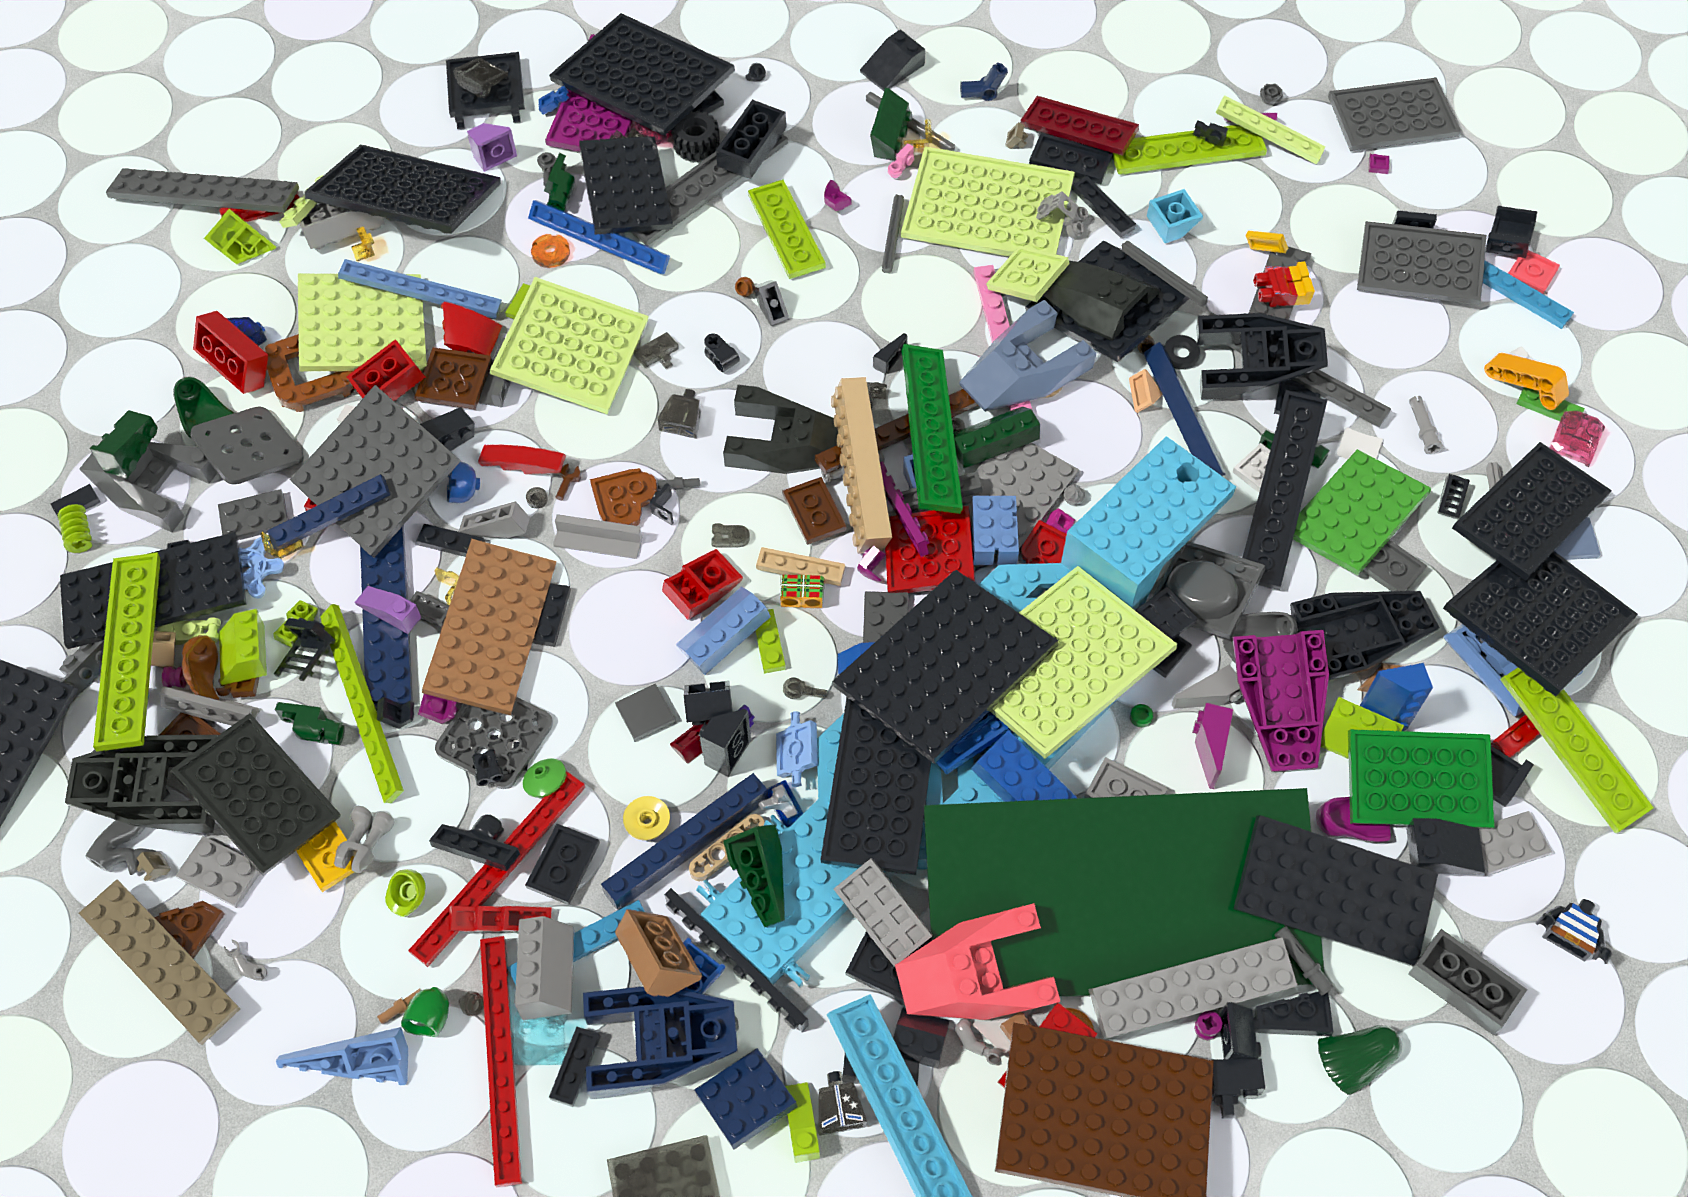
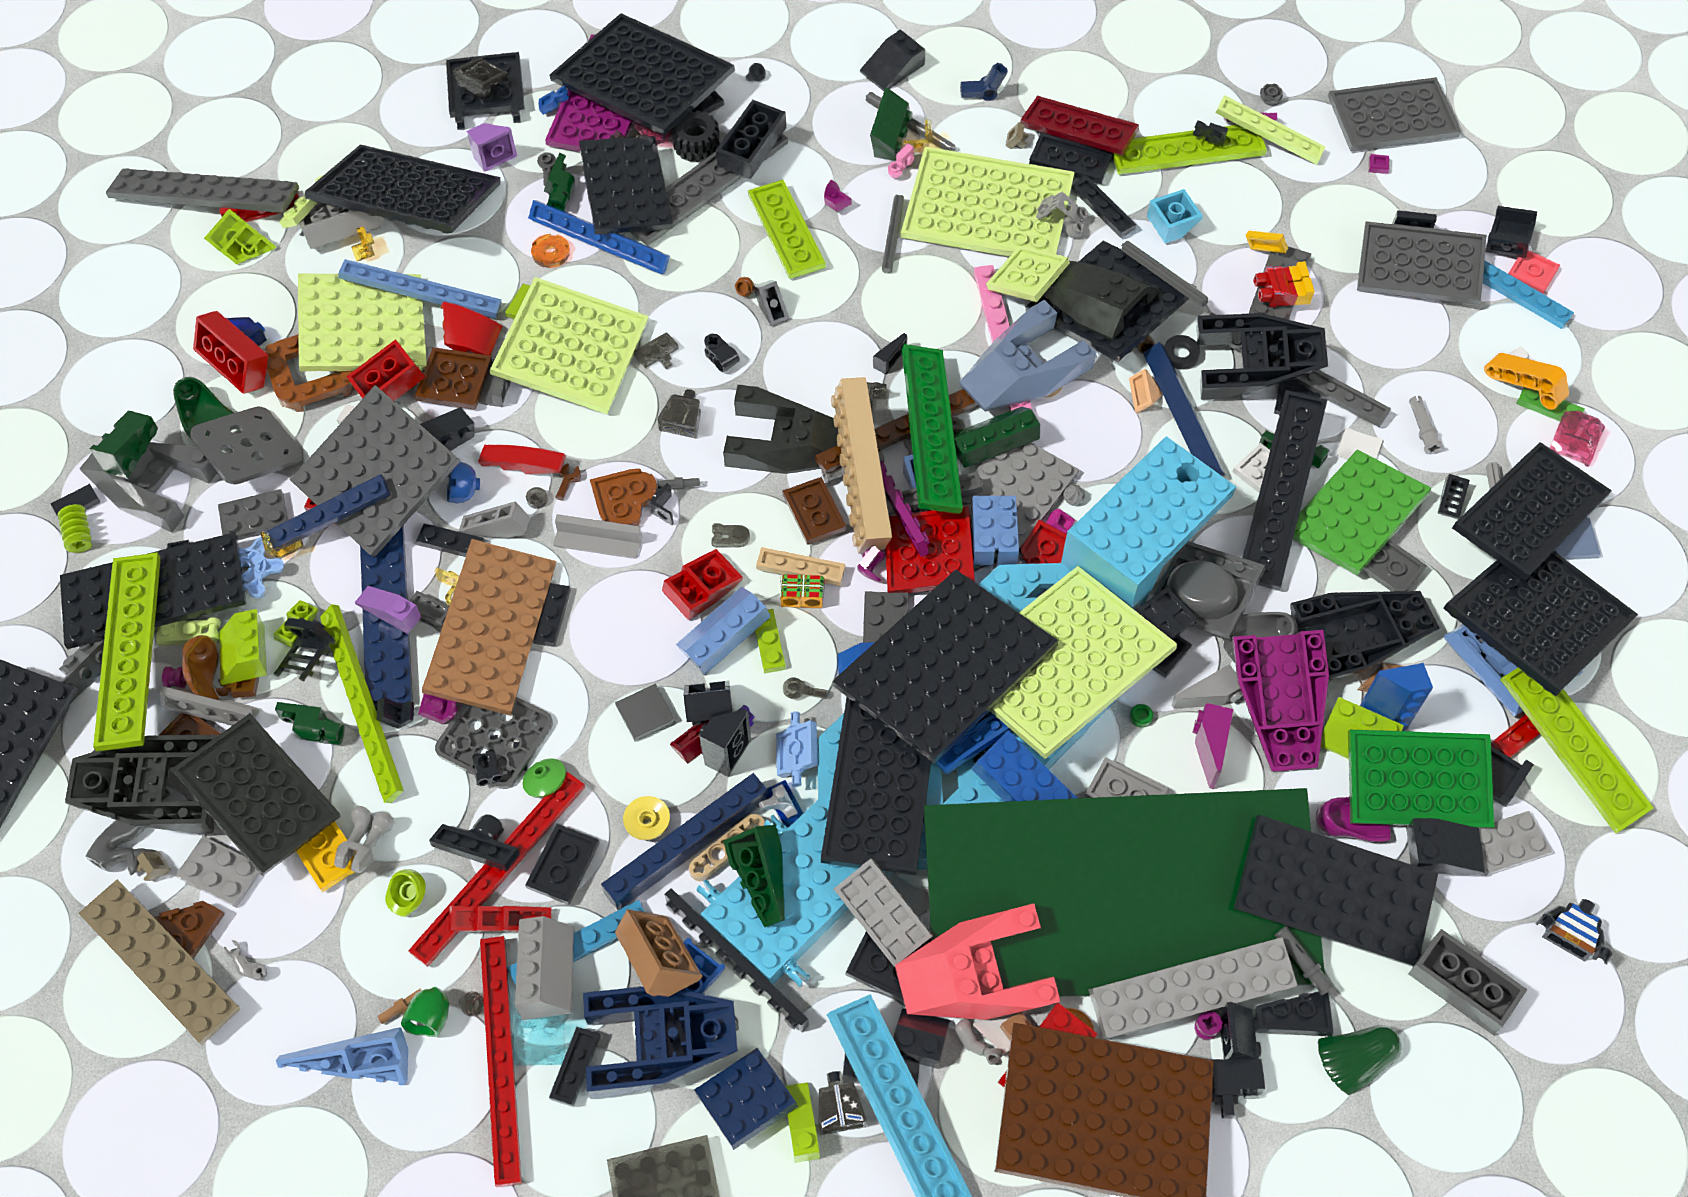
tan brick [151,631,176,668] -> none

